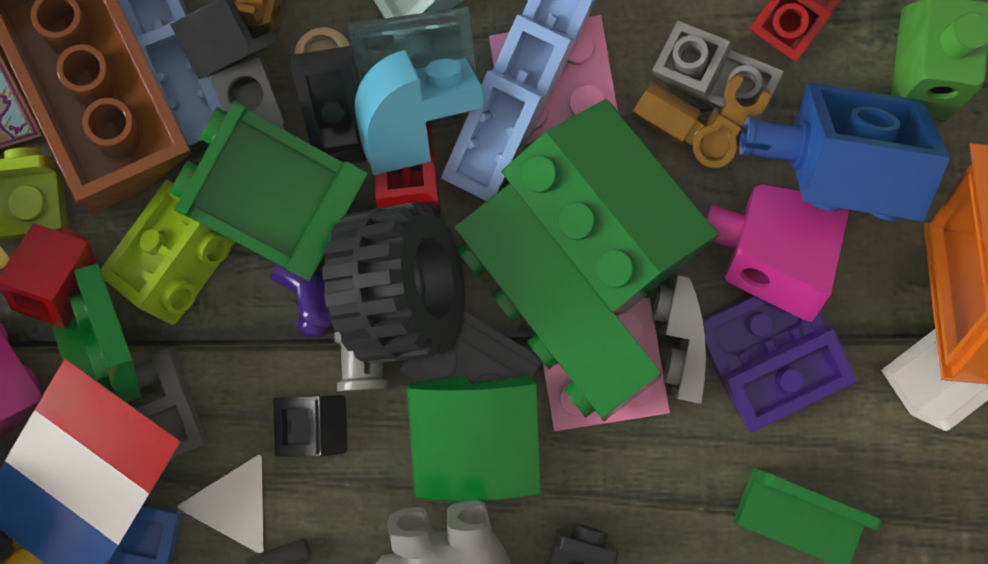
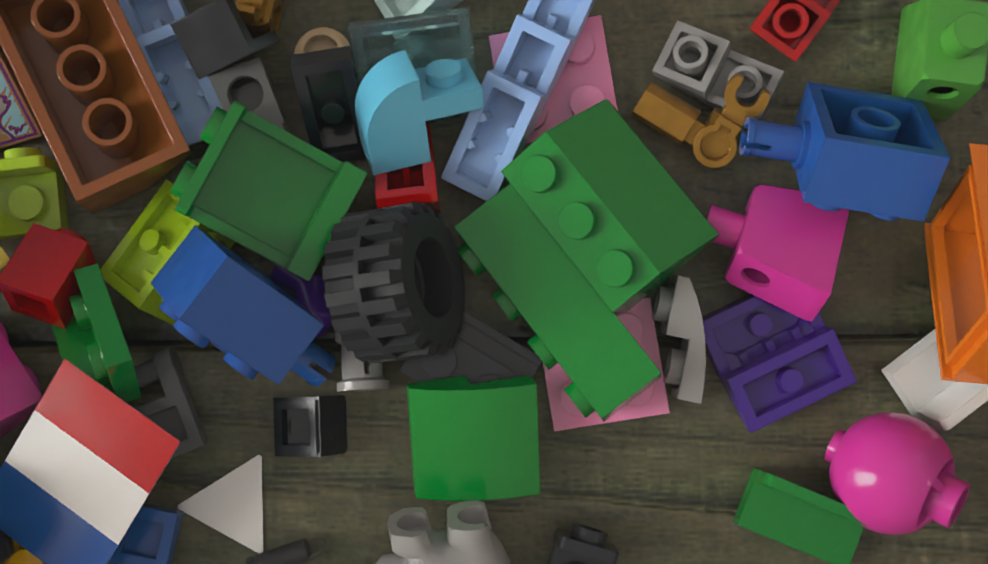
none -> blue brick [151,225,336,387]
none -> dark pink brick [825,412,971,535]

